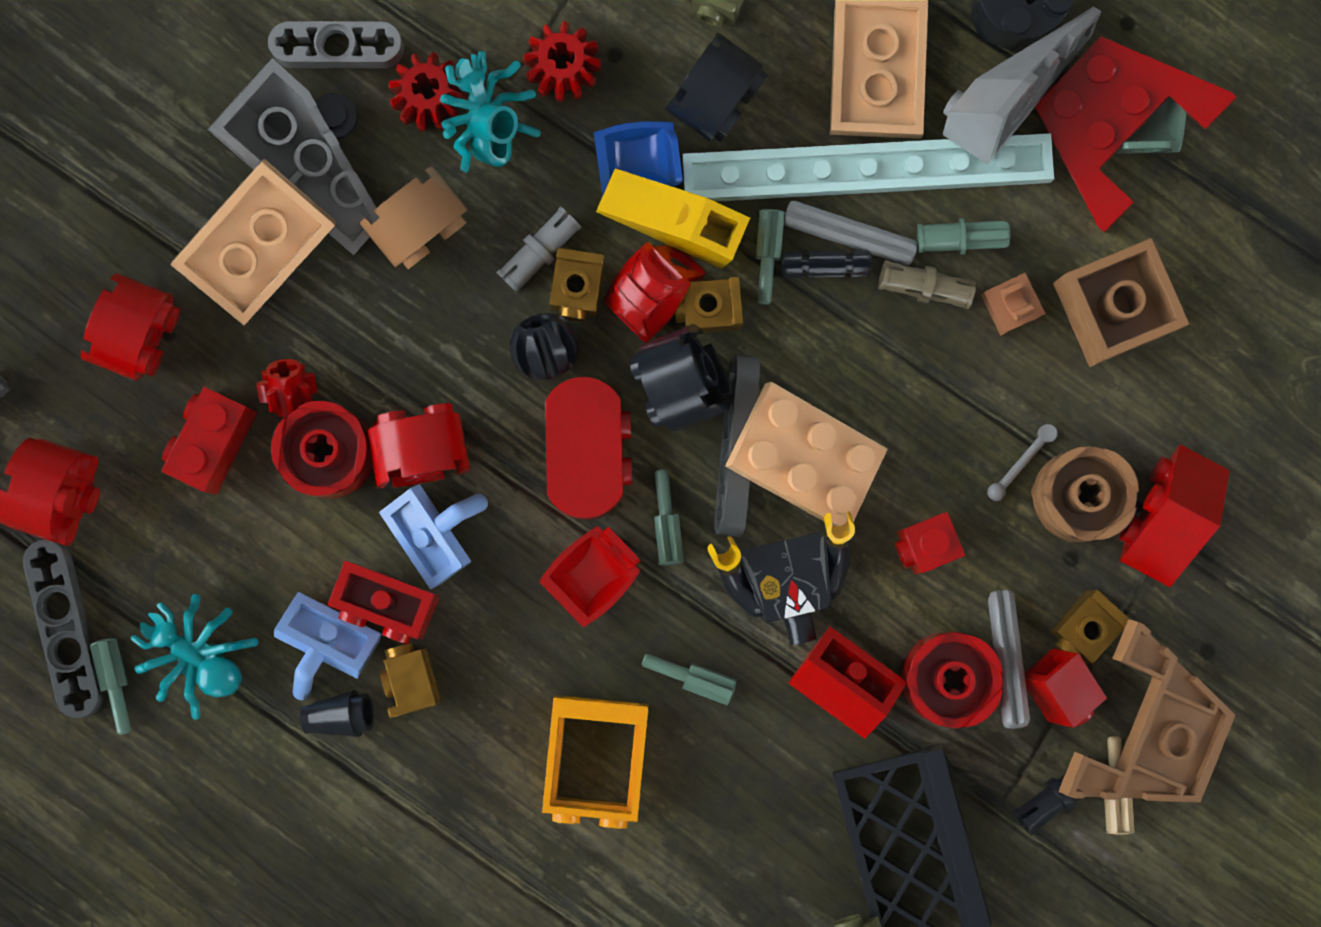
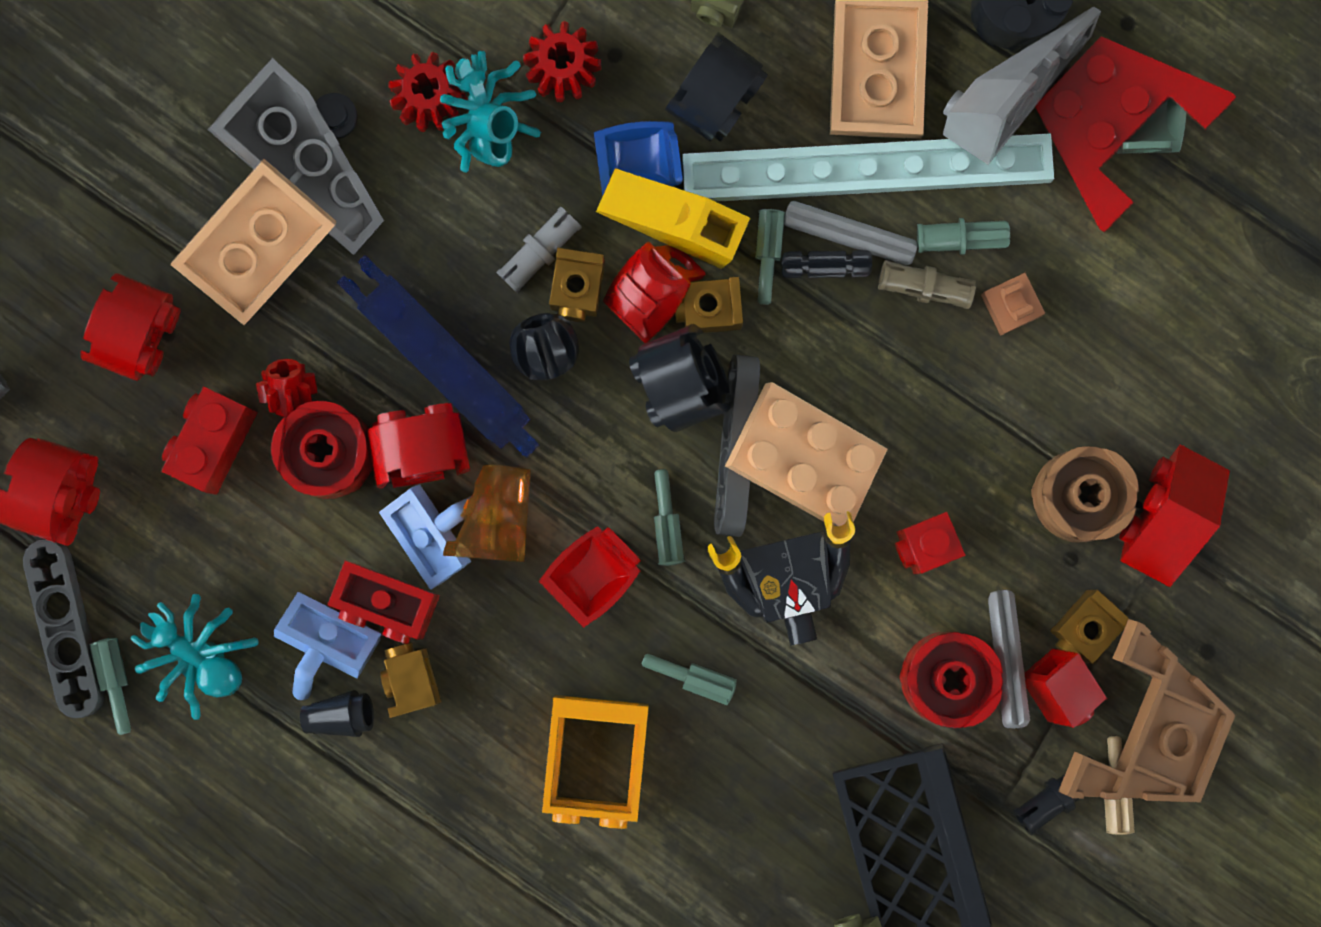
light grey beam [268,21,404,68] -> none
medium nougat brick [359,165,468,269] -> none
red brick [545,377,632,520] -> none
red brick [788,626,908,739] -> none
light grey hinge [987,424,1058,501] -> none
medium nougat brick [1053,238,1189,368] -> none
none -> clear blue hinge [337,255,540,459]
none -> clear orange wing [443,465,531,562]

